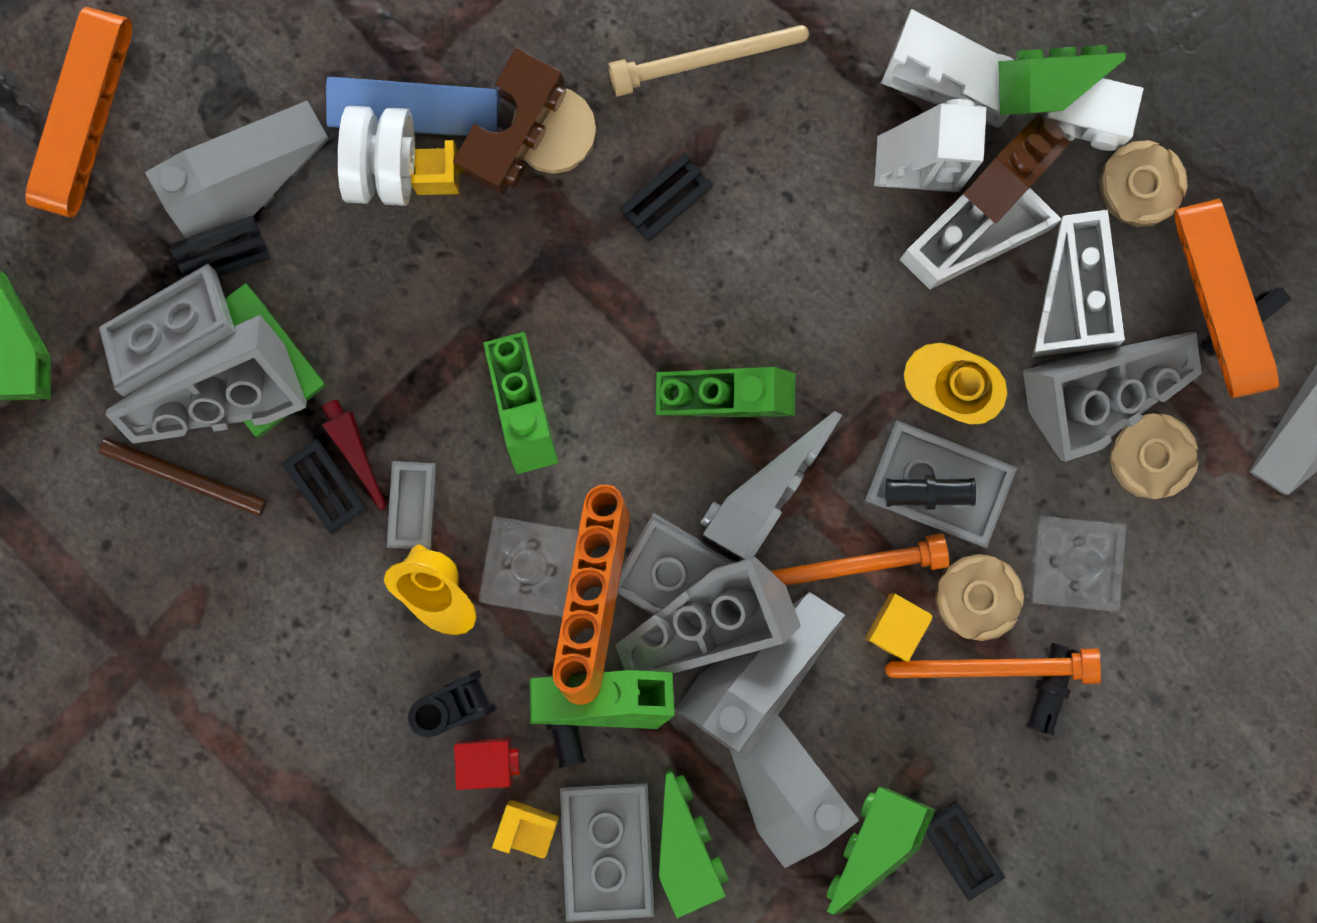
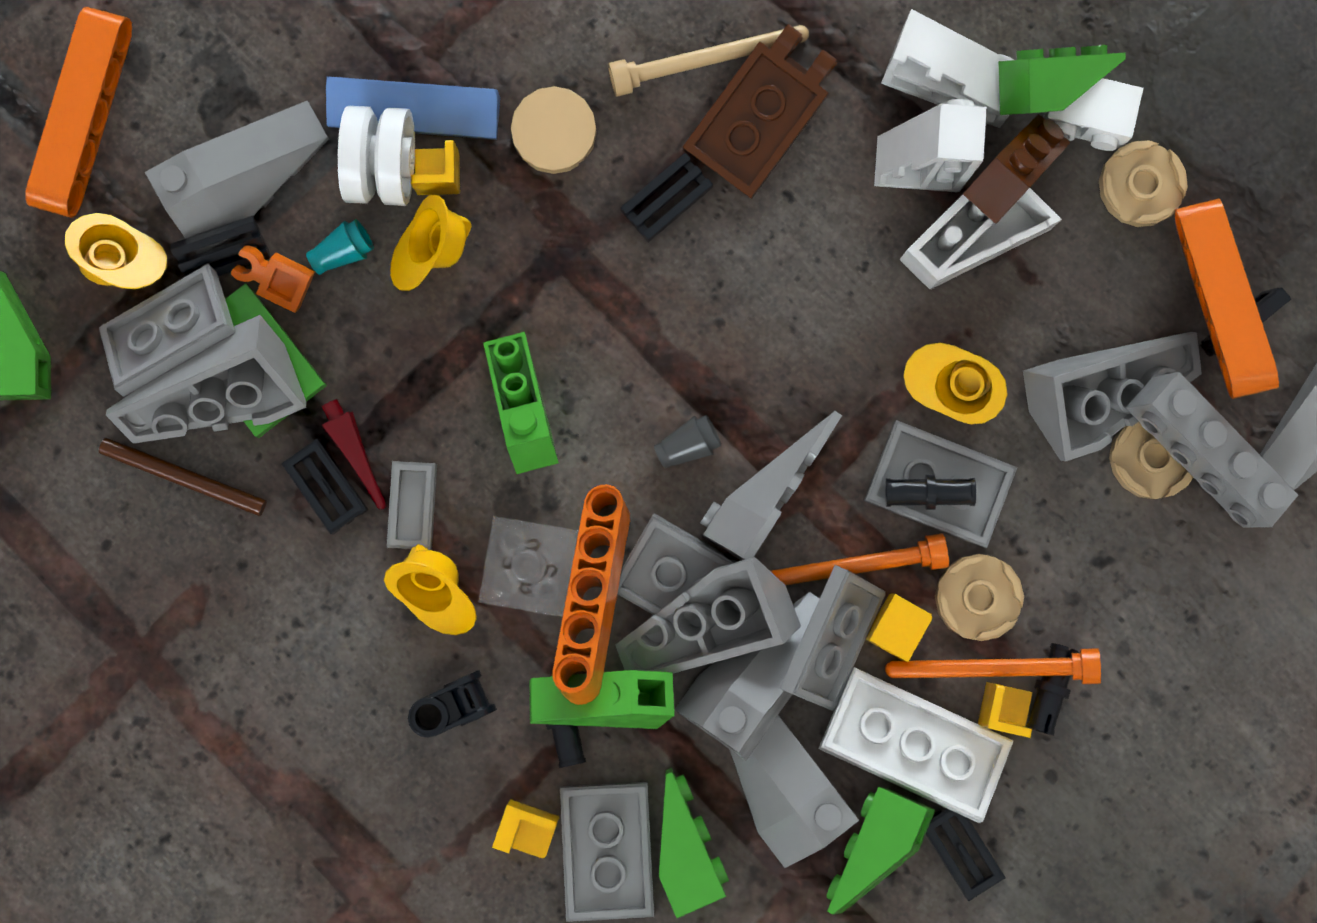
reddish brown arch [453,47,567,195] -> none
red brick [454,738,521,790] -> none
bright green slope [656,367,796,417] -> none
clear plate [1029,516,1126,612] -> none
white wedge [1032,210,1125,358] -> none
none -> yellow piece [64,213,167,289]
none -> orange plate [231,245,315,313]
none -> teal cone [306,219,374,275]
none -> yellow piece [390,195,472,291]
none -> dark grey cone [654,415,722,469]
none -> reddish brown tile [683,24,837,199]
none -> light grey tile [780,565,886,711]
none -> white tile [818,667,1013,823]
none -> yellow panel [978,682,1033,738]
none -> light grey brick [1126,372,1298,528]

